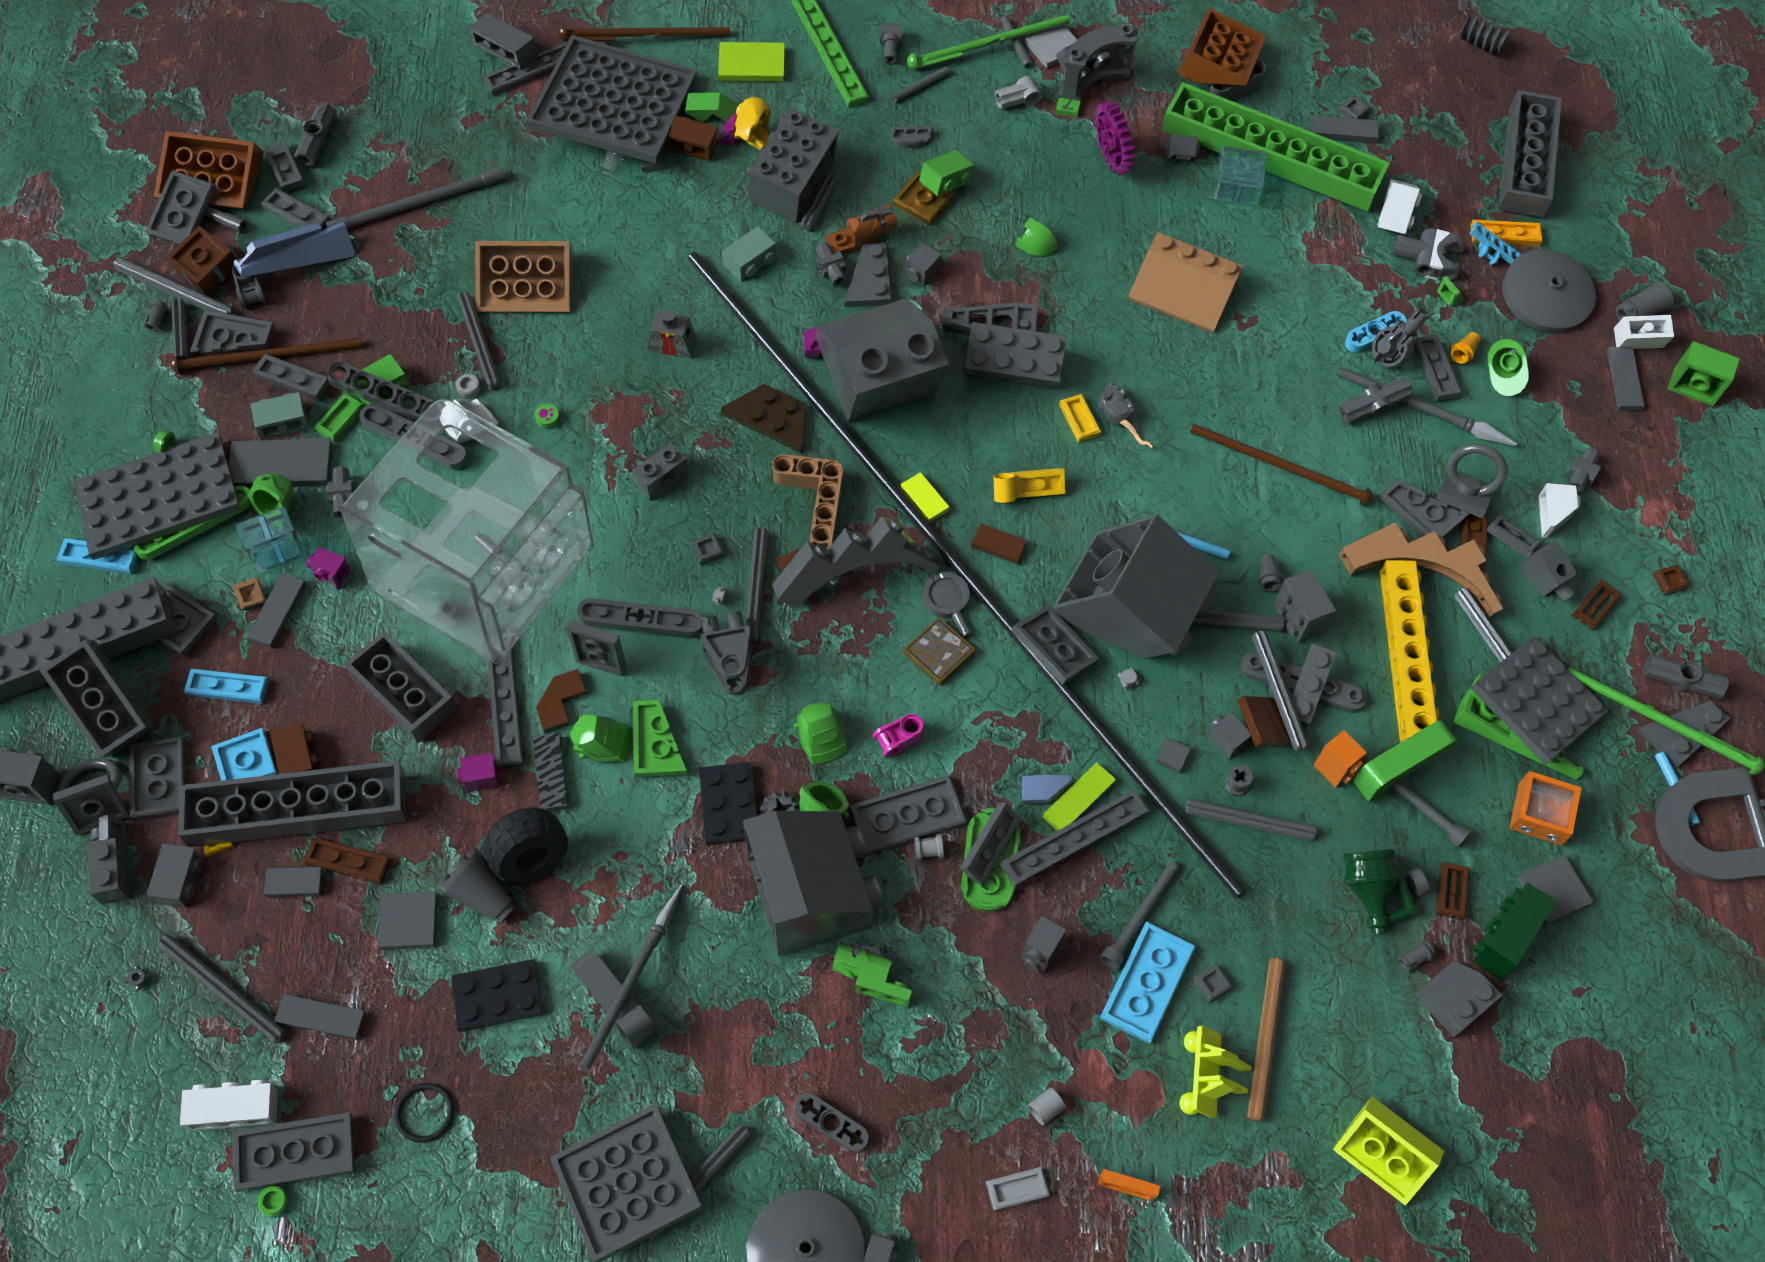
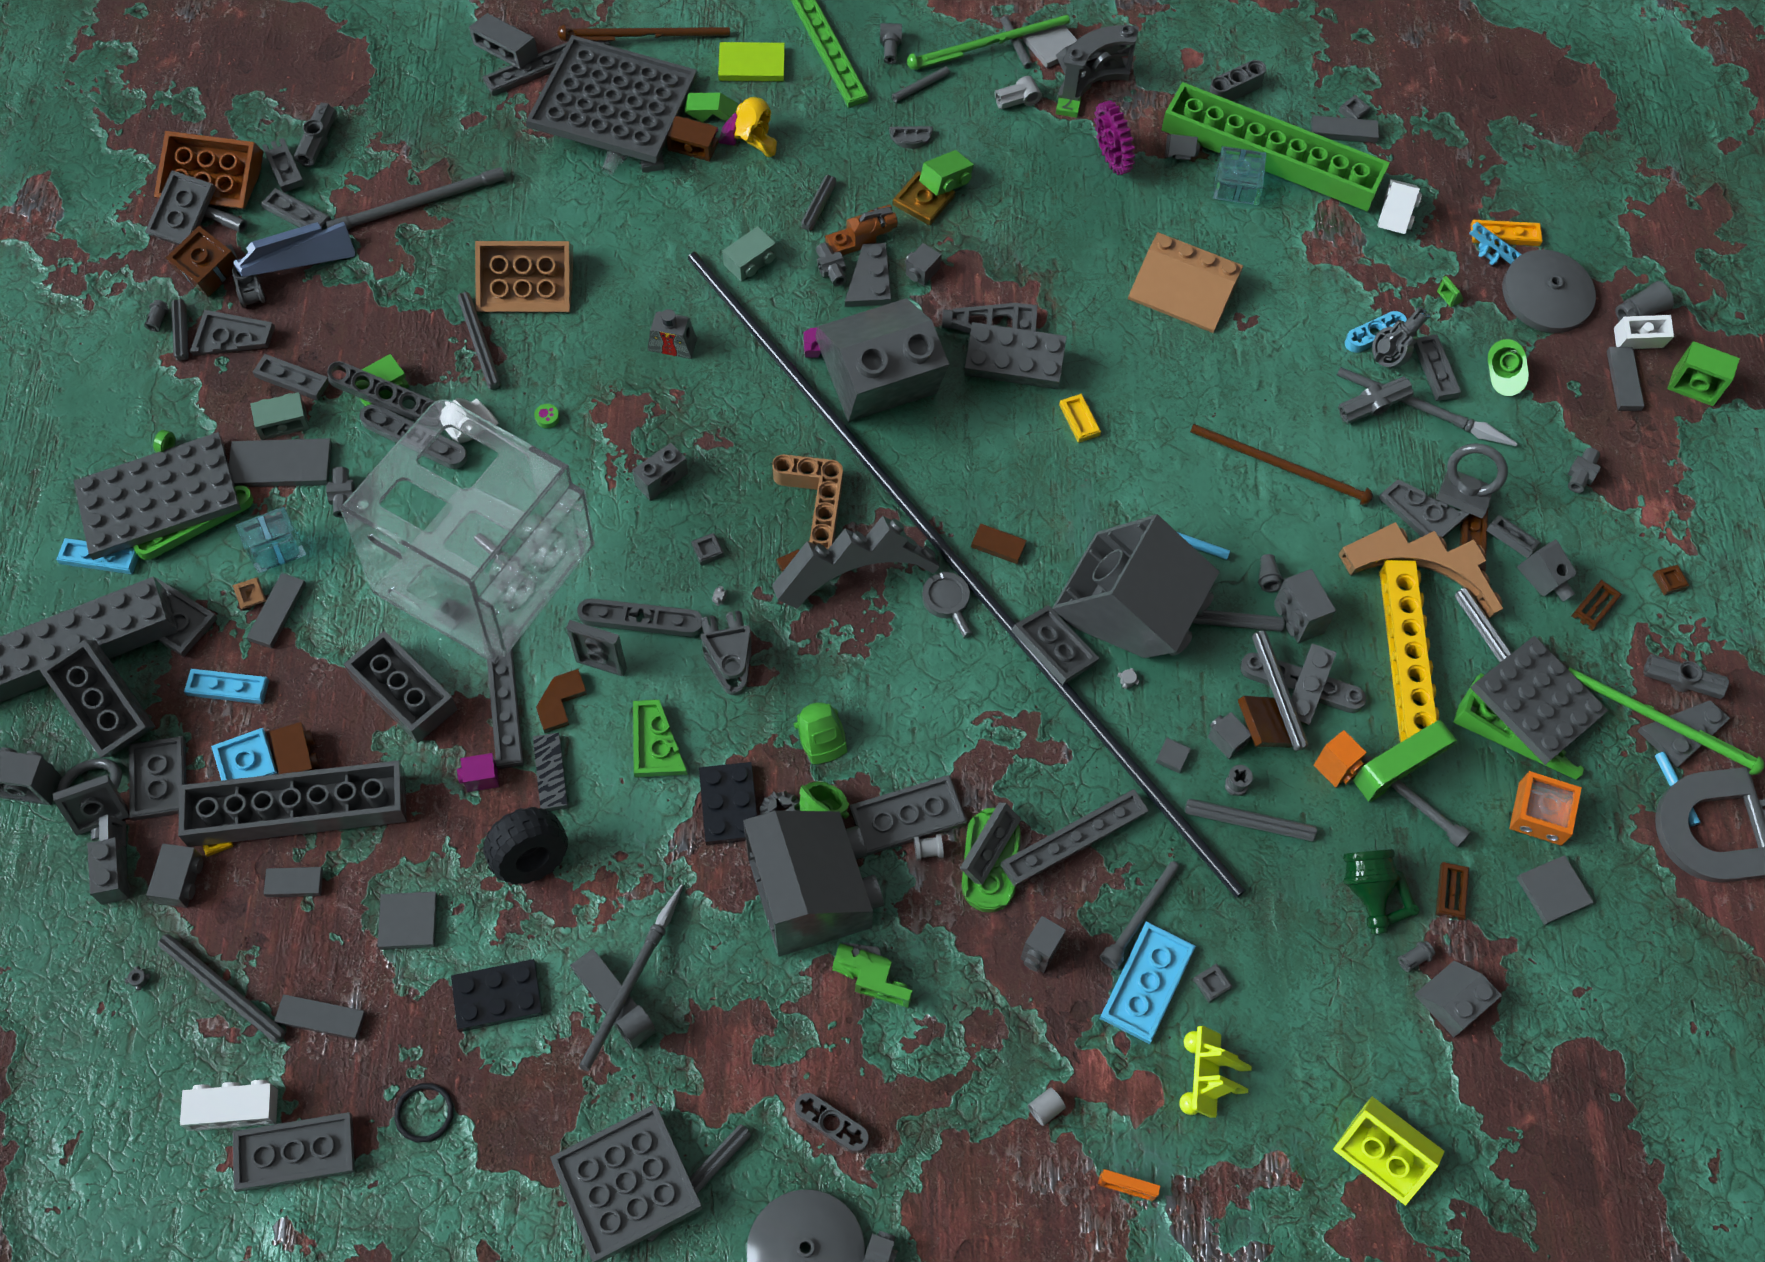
dark grey axle [113,257,235,315] -> none
reddish brown bar [169,338,363,374] -> none
bright green helmet [248,473,293,530] -> none
bright green tile [257,1186,289,1217] -> none
reddish brown tile [303,837,391,885] -> none
magenta brick [307,547,351,590] -> none
bright green tile [314,393,365,442] -> none
dark grey cone [437,848,516,924] -> none
light grey tile [455,374,481,399] -> none
bright green helmet [571,715,631,763] -> none
dark brown wing [721,384,806,454] -> none
dark grey brick [746,108,839,222] -> none
dark grey axle [746,528,768,642] -> none
dark pink piece [872,714,923,758] -> none
neon yellow tile [901,472,949,523] -> none
tile [903,617,976,685] -> none
light grey tile [986,1167,1050,1212] -> none
yellow plate [993,468,1065,503] -> none
bright green brick [1016,217,1058,256] -> none
sand blue slope [1022,775,1075,805] -> none
lime tile [1043,762,1116,831] -> none
dark grey animal [1098,382,1153,448] -> none
dark orange slope [1178,8,1266,85] -> none
medium nougat axle [1247,958,1286,1122] -> none
dark grey connector [1392,228,1464,280] -> none
dark grey tile [1407,868,1430,896] -> none
light orange cone [1451,332,1481,364] -> none
dark grey piece [1459,15,1510,54] -> none
dark green brick [1471,882,1557,981] -> none
dark grey brick [1499,90,1562,218] -> none
white slope [1539,483,1580,538] -> none

